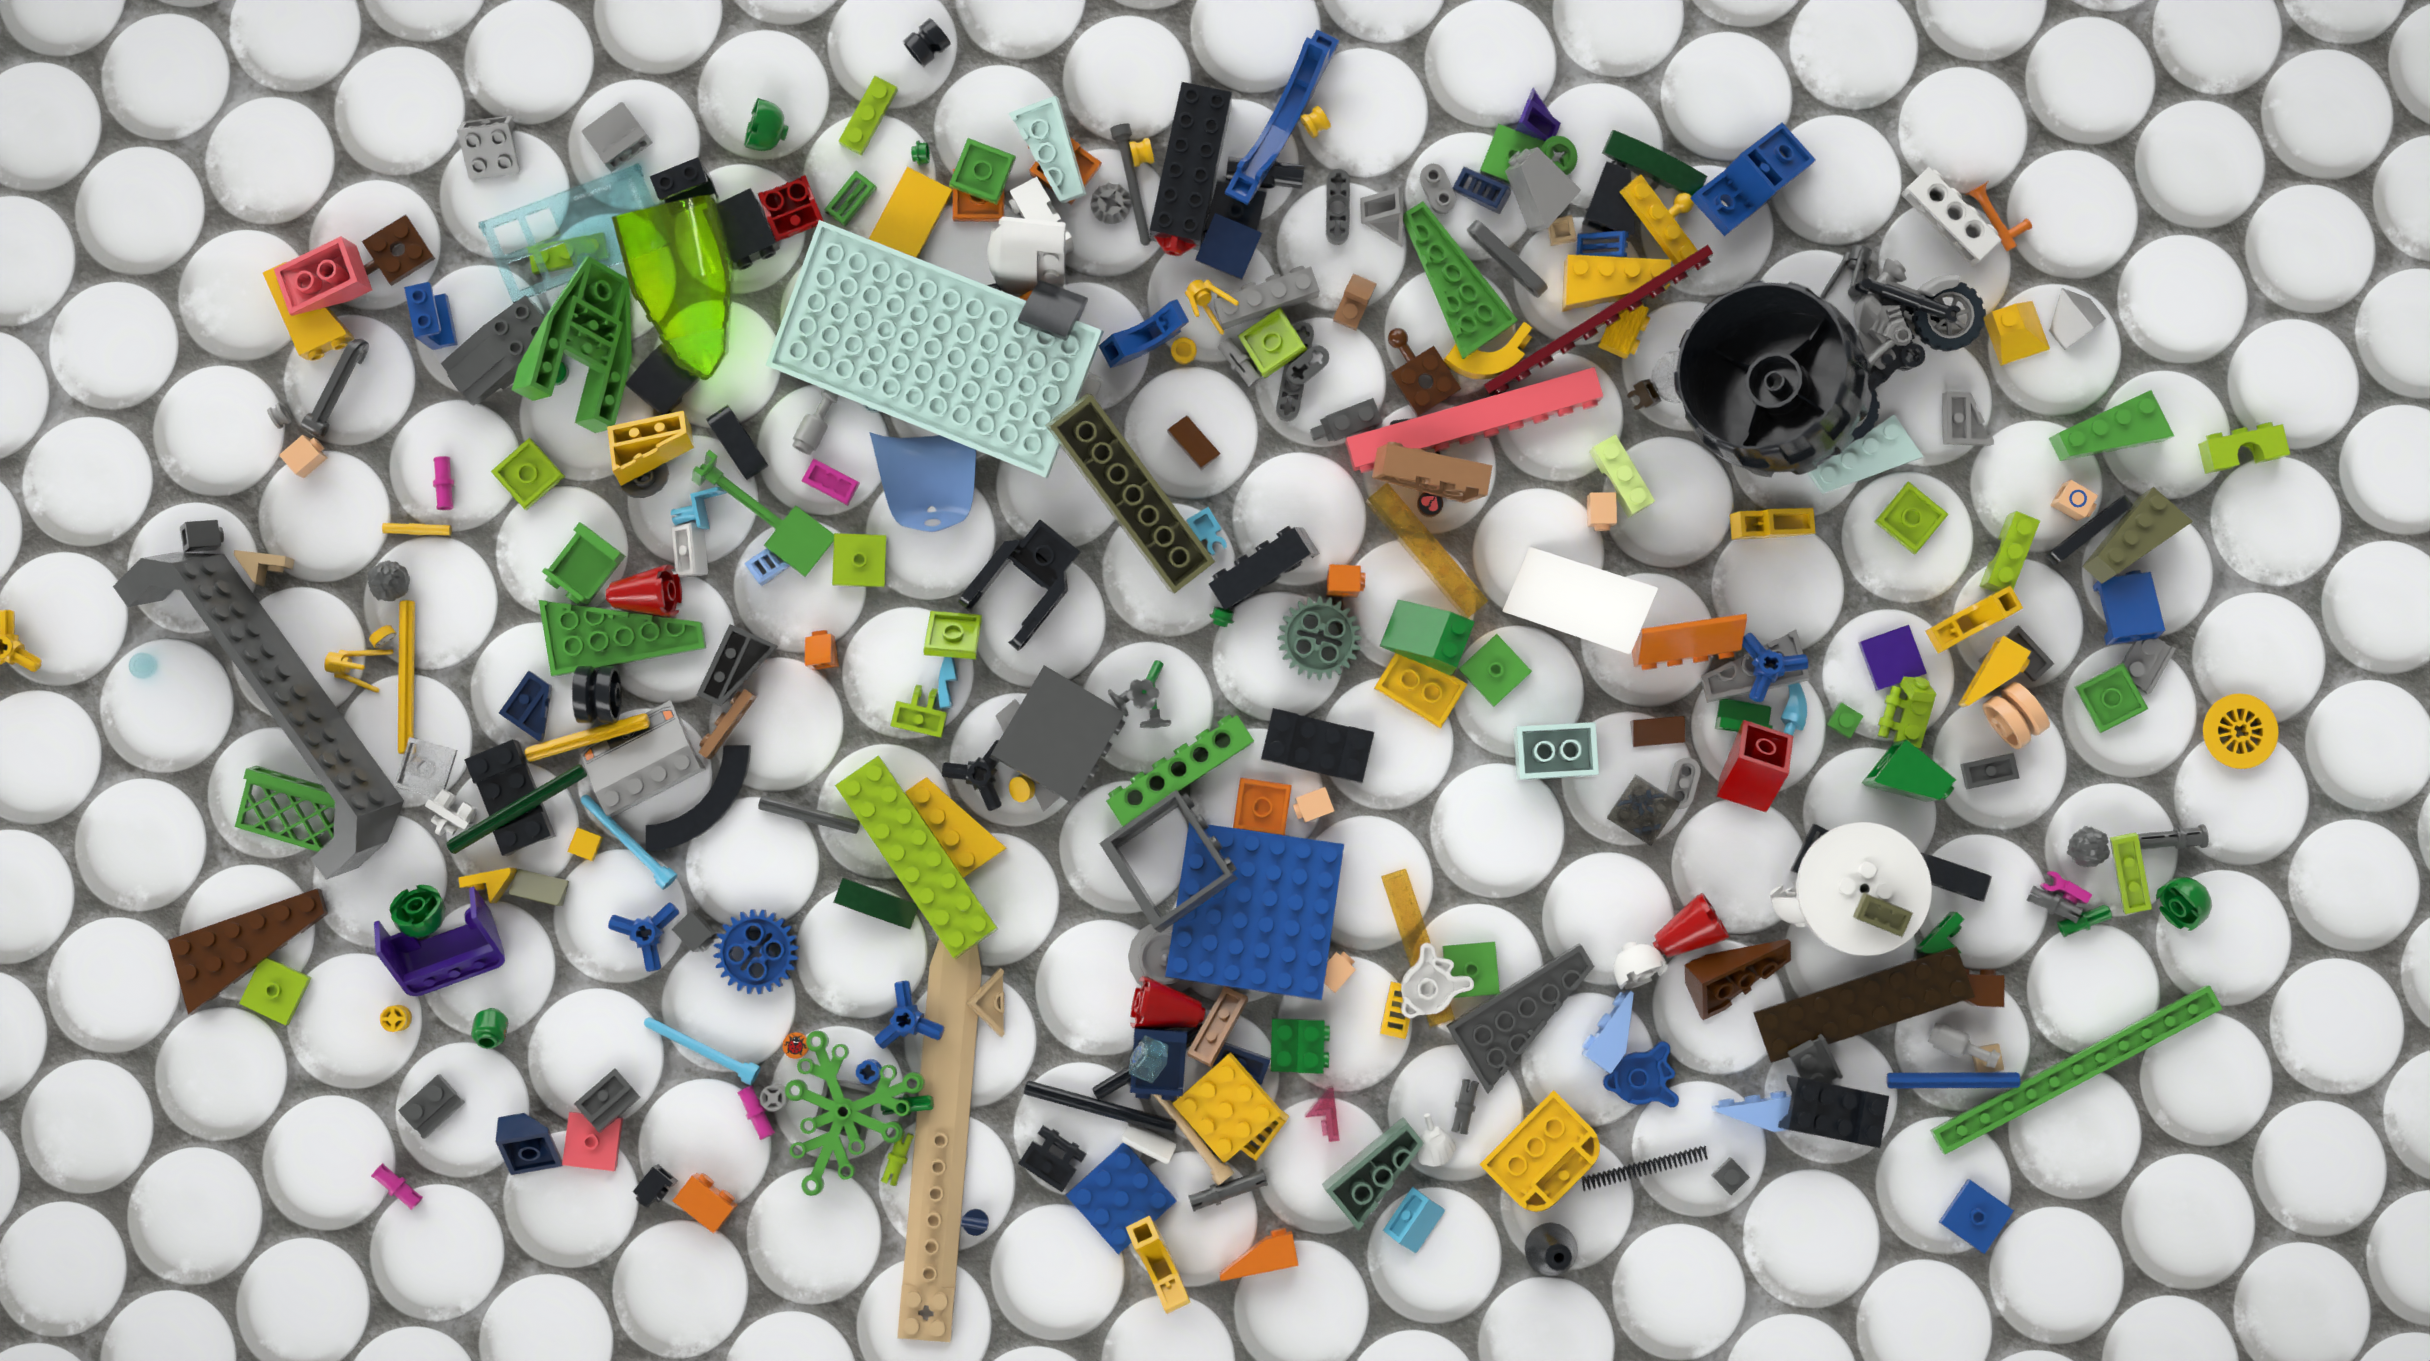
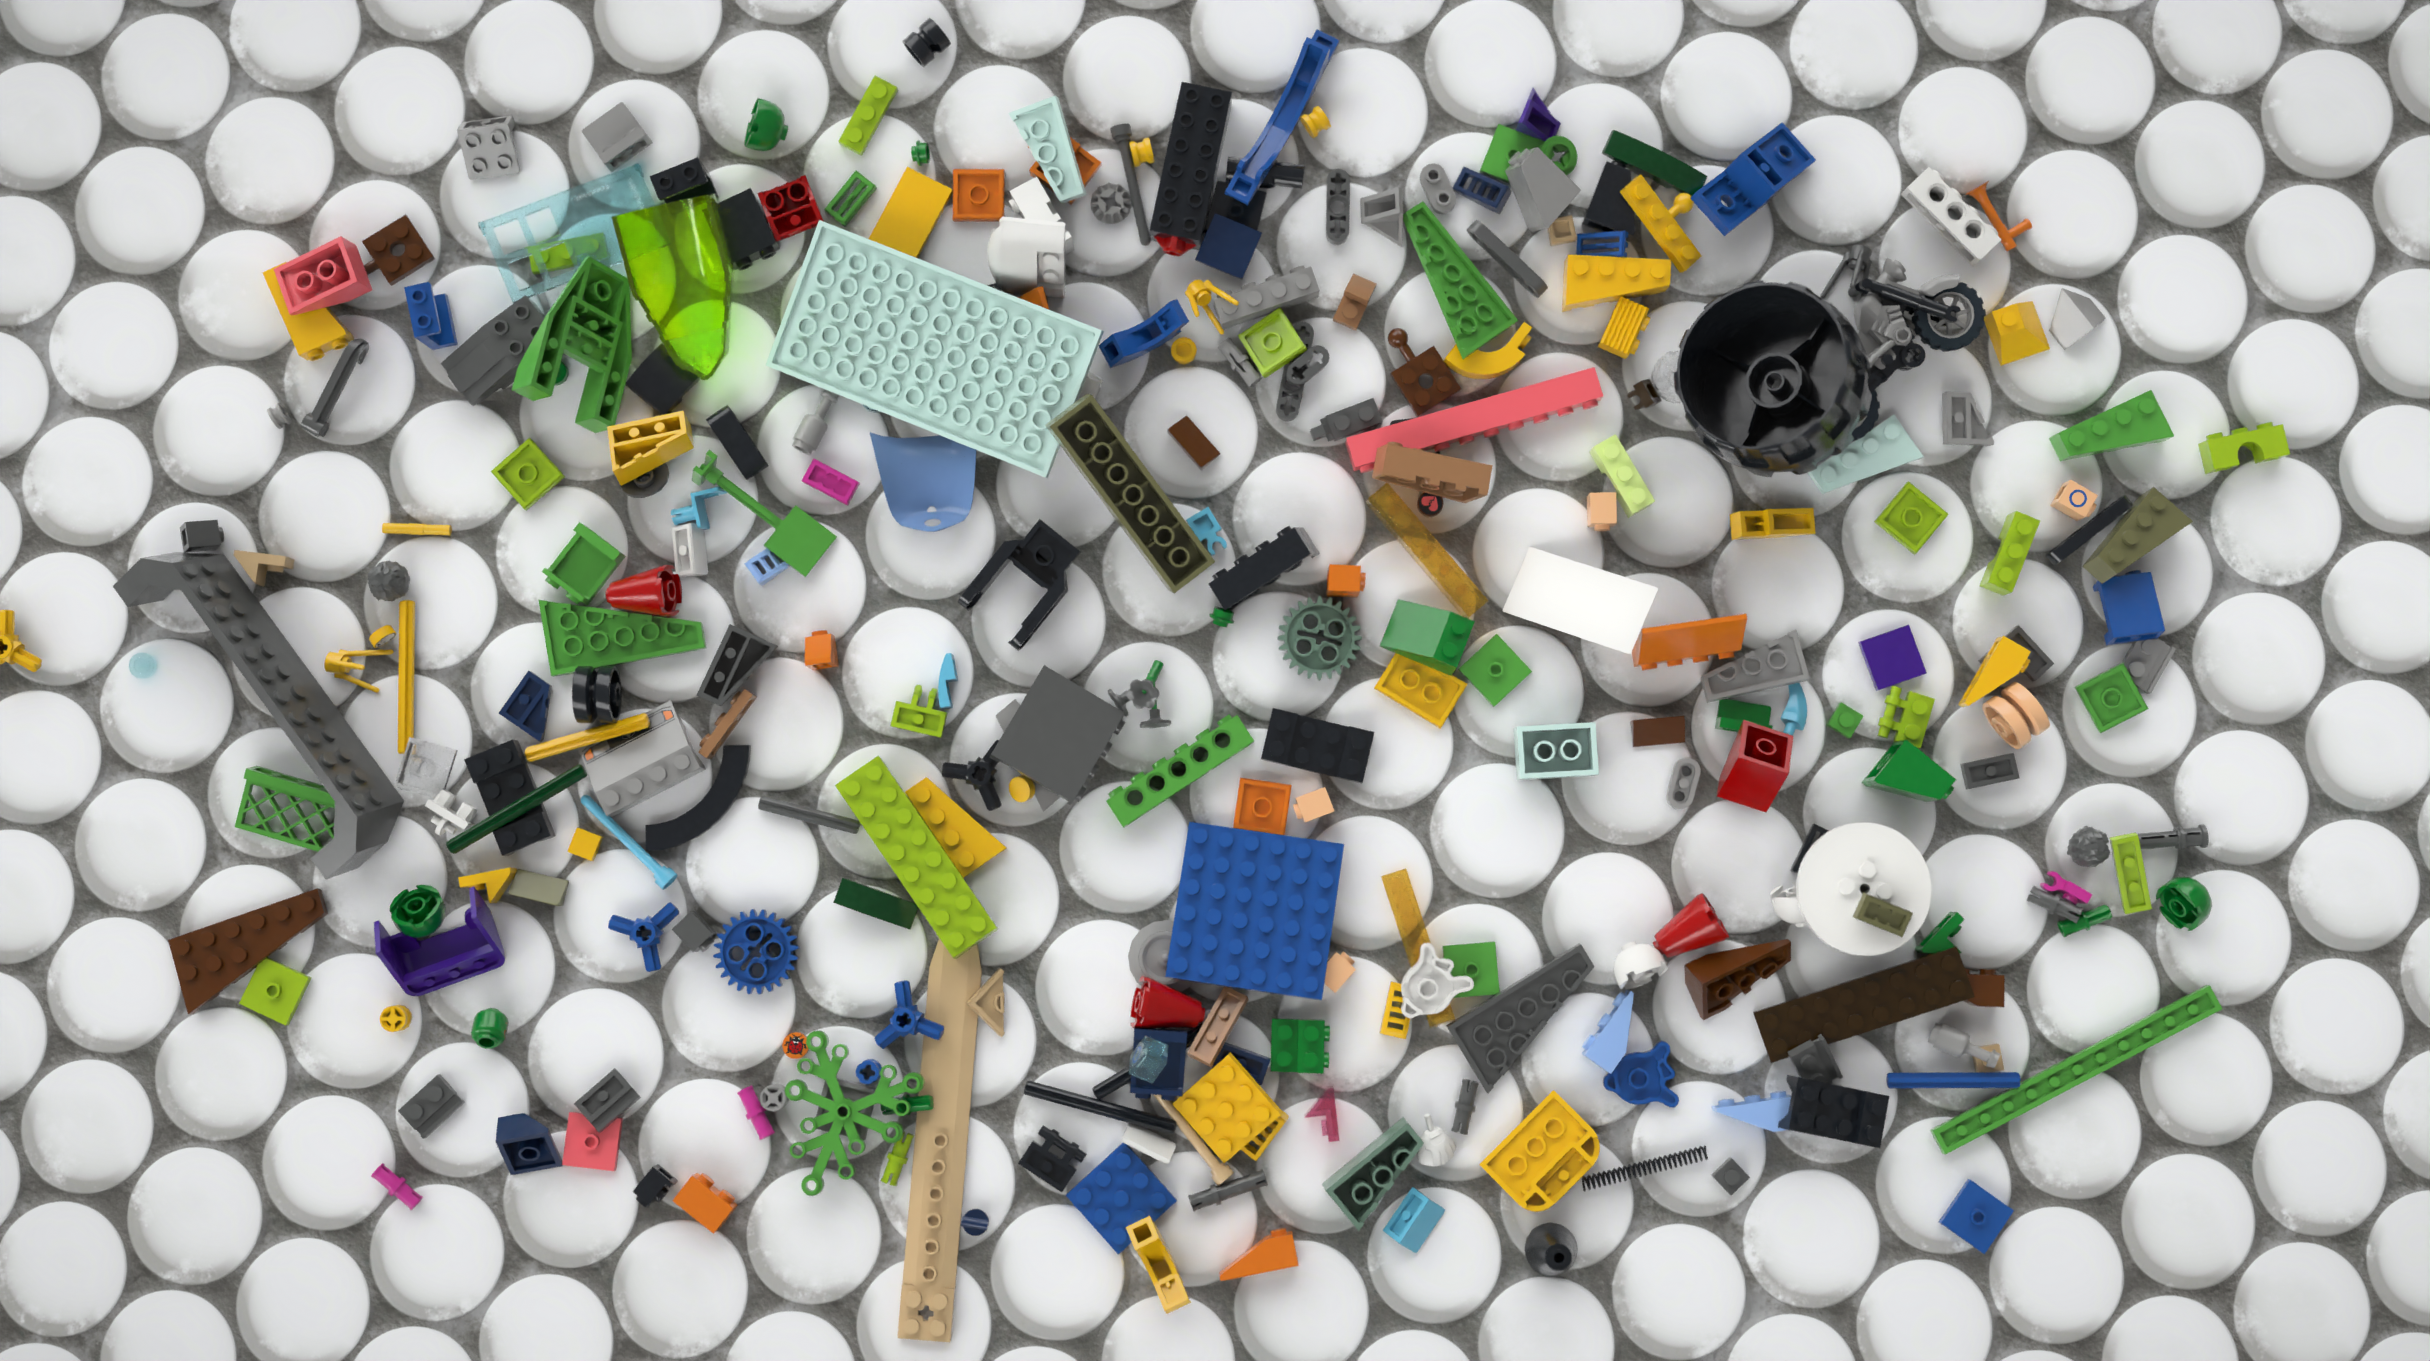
light nougat brick [279,435,327,478] -> none
dark pink pin [433,456,454,510] -> none
medium azure piece [644,1017,761,1086] -> none
lime plate [832,533,886,588] -> none
lime plate [923,611,982,659] -> none
bright green plate [949,138,1016,205] -> none
black slope [1018,280,1088,341] -> none
dark grey window [1099,790,1238,933] -> none
dark red plate [1484,245,1713,395] -> none
clear smoke tile [1607,774,1680,846] -> none
blue bush [1742,633,1808,703] -> none
lime plate [1900,677,1937,703] -> none
black beam [1921,853,1992,902] -> none
yellow arch [1925,585,2023,653] -> none
yellow piece [2203,693,2279,769] -> none

